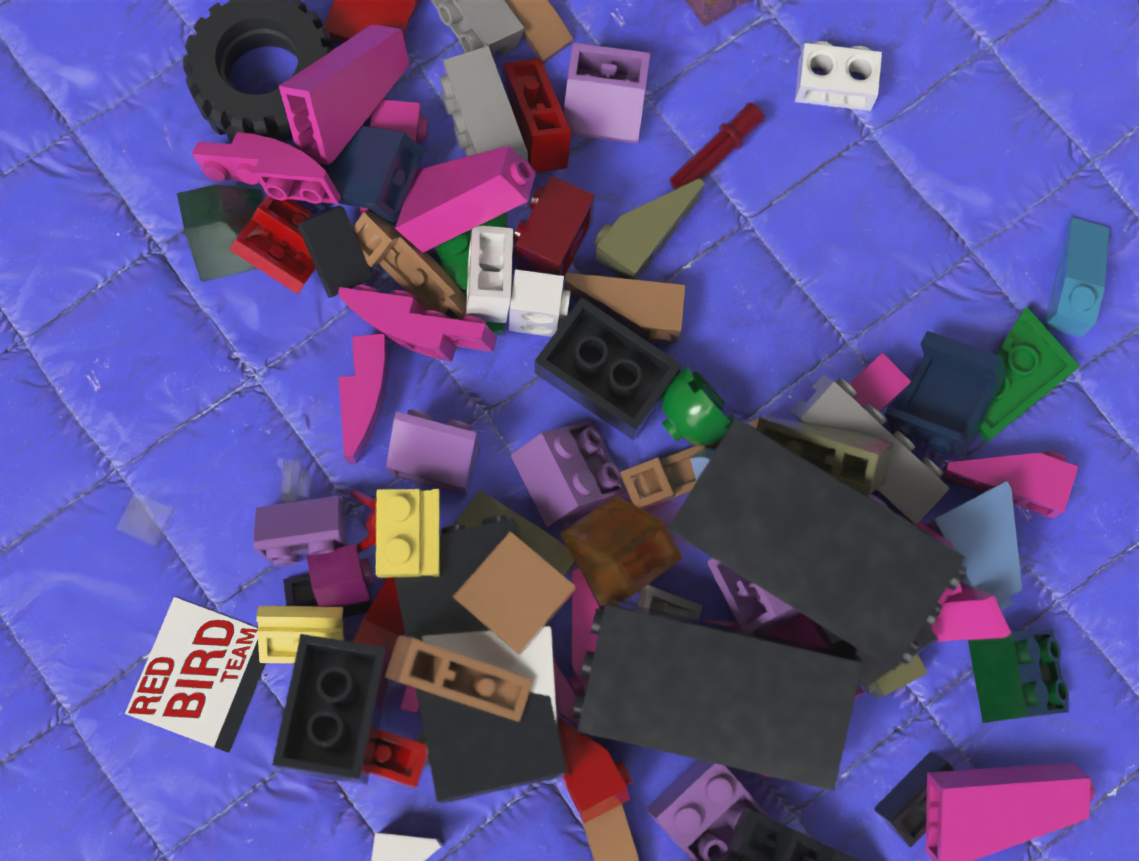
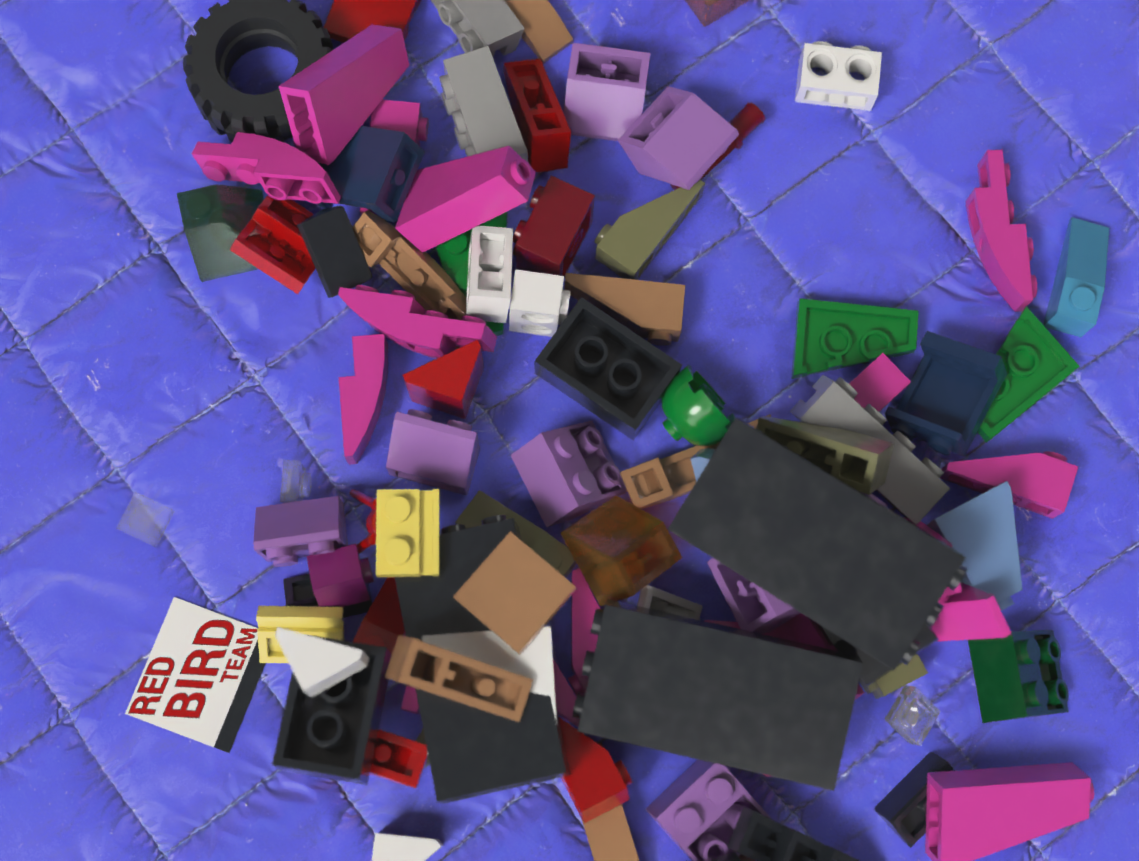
none -> white slope [275,627,369,697]
none -> red slope [403,339,484,419]
none -> medium lavender slope [618,86,739,190]
none -> green wing [791,298,919,379]
none -> clear plate [884,685,941,746]
none -> dark pink slope [965,150,1037,312]

